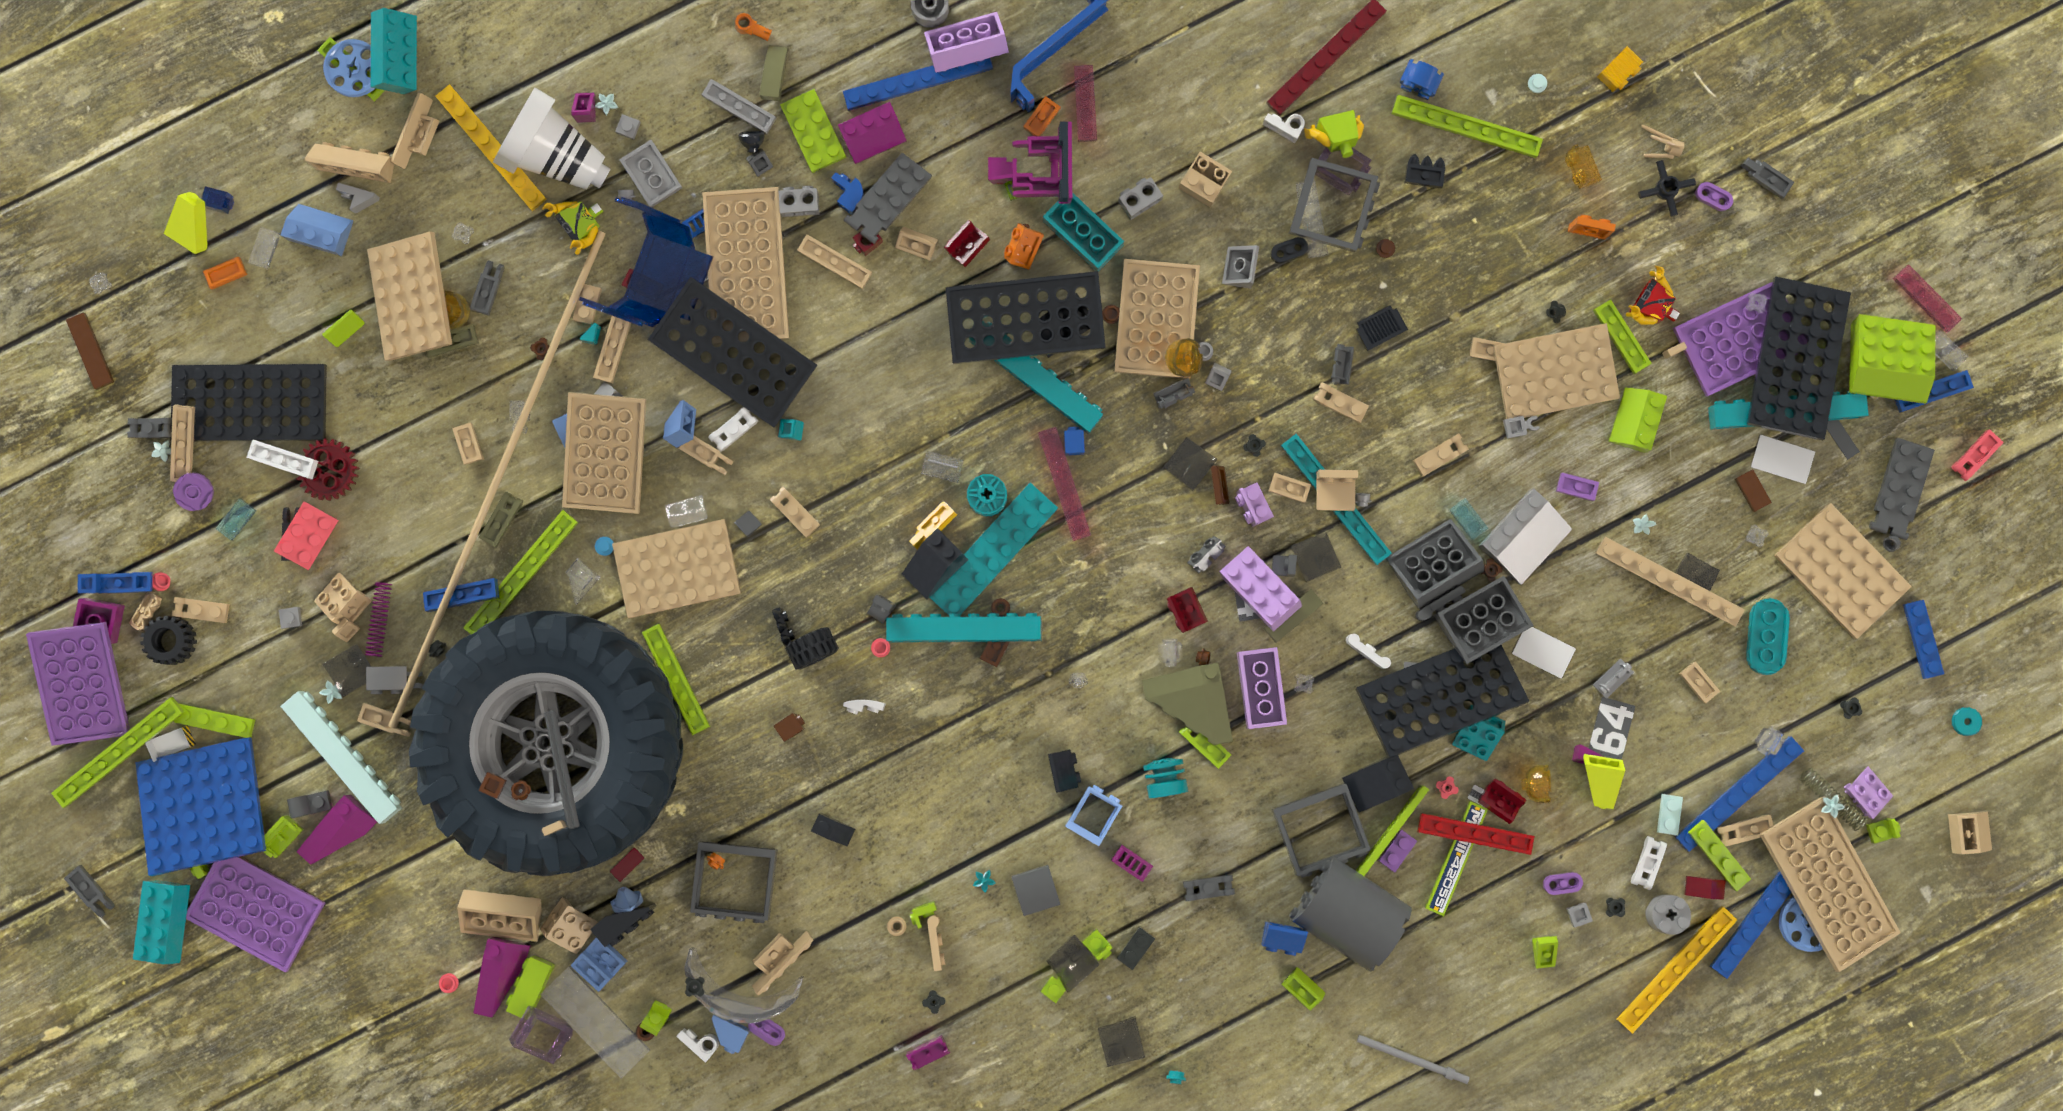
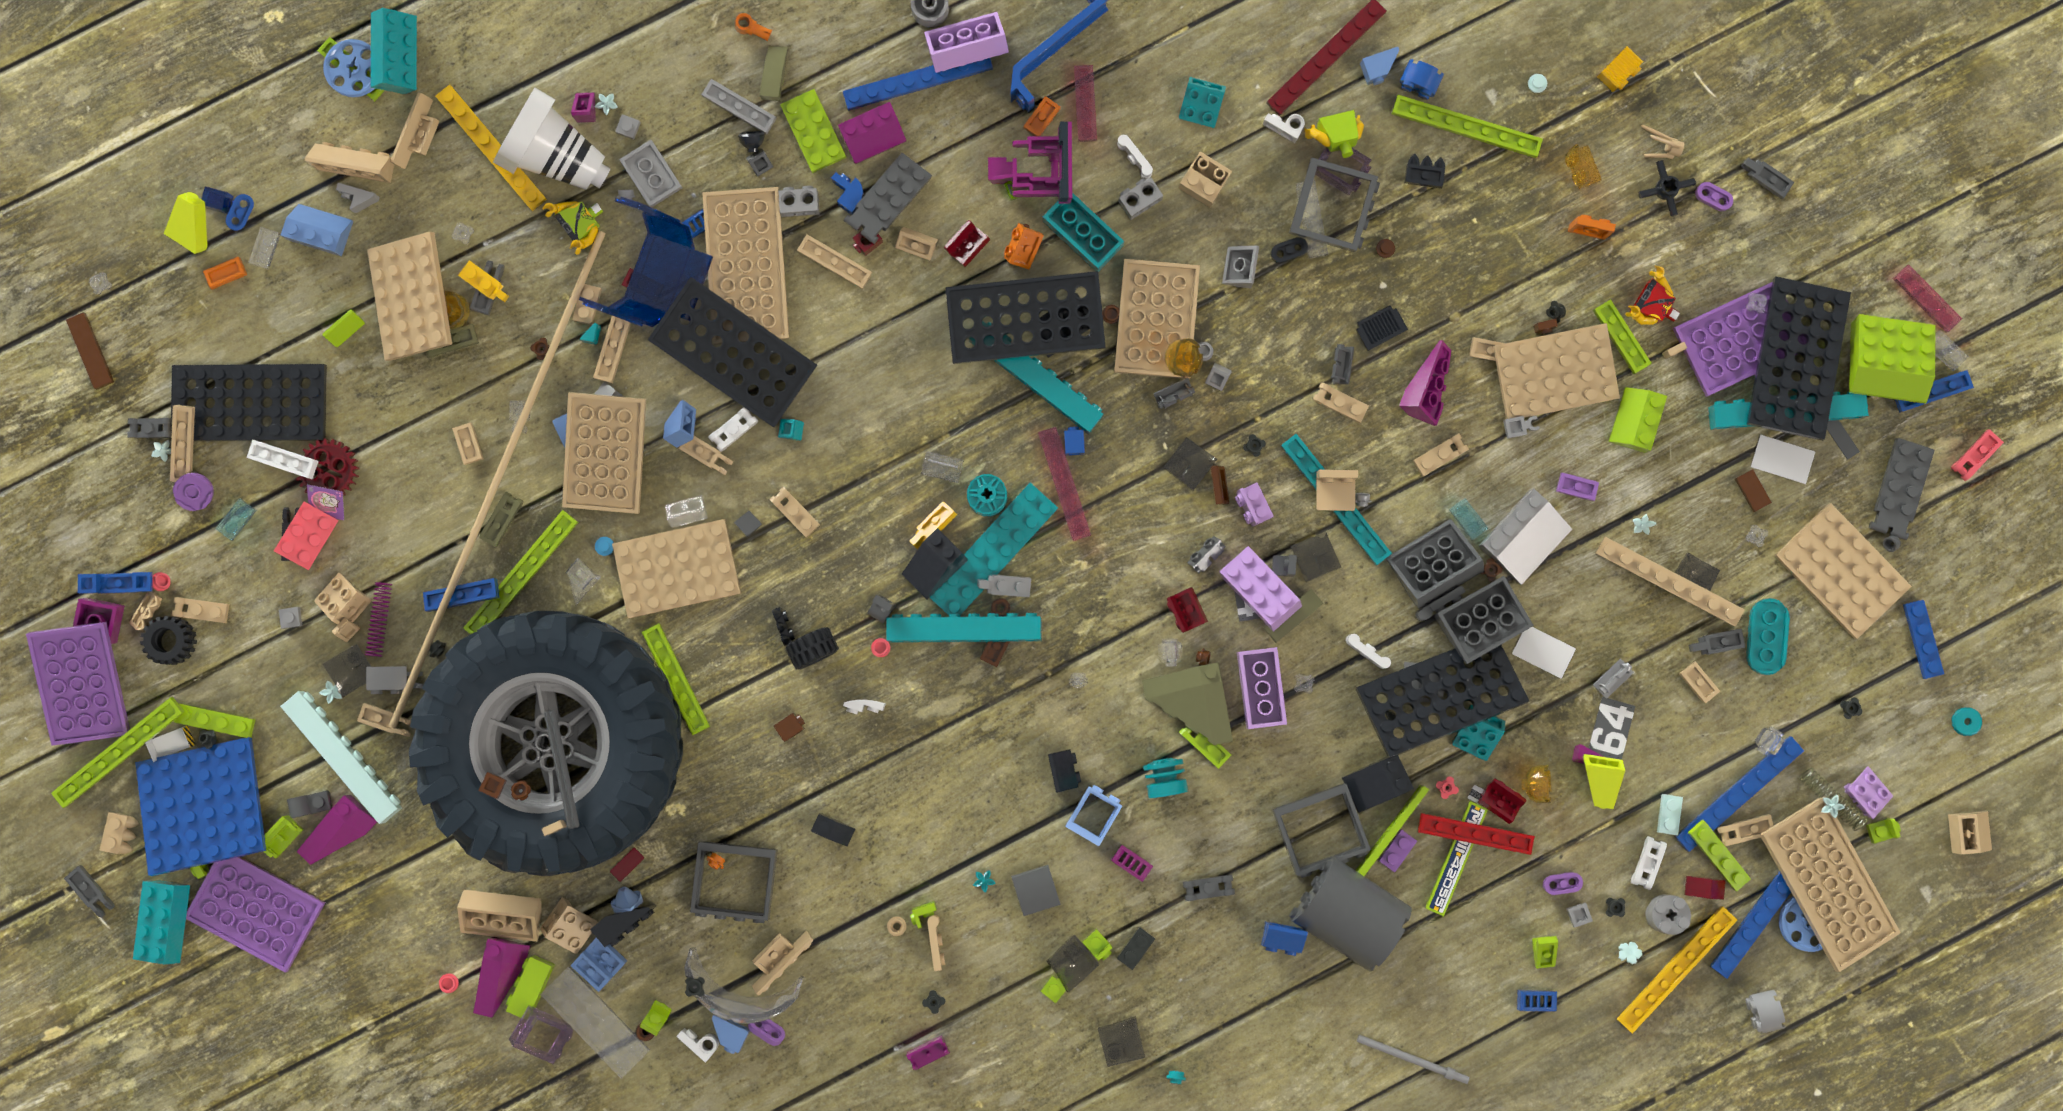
tan plate [1268,473,1311,503] -> none
lime slope [1281,967,1325,1011] -> none
none -> tan plate [100,812,139,854]
none -> pearl dark grey plate [196,729,217,749]
none -> blue plate [225,194,254,231]
none -> sticker [307,484,344,520]
none -> yellow hinge [458,260,509,302]
none -> light grey hinge [977,575,1031,597]
none -> white plate [1117,135,1153,180]
none -> teal bracket [1179,77,1226,128]
none -> medium blue slope [1360,47,1399,85]
none -> magenta wedge [1399,340,1452,426]
none -> blue slope [1517,990,1557,1011]
none -> reddish brown plate [1533,319,1558,335]
none -> light aqua plant [1618,942,1642,965]
none -> dark grey hinge [1688,629,1745,655]
none -> light grey brick [1745,990,1786,1034]

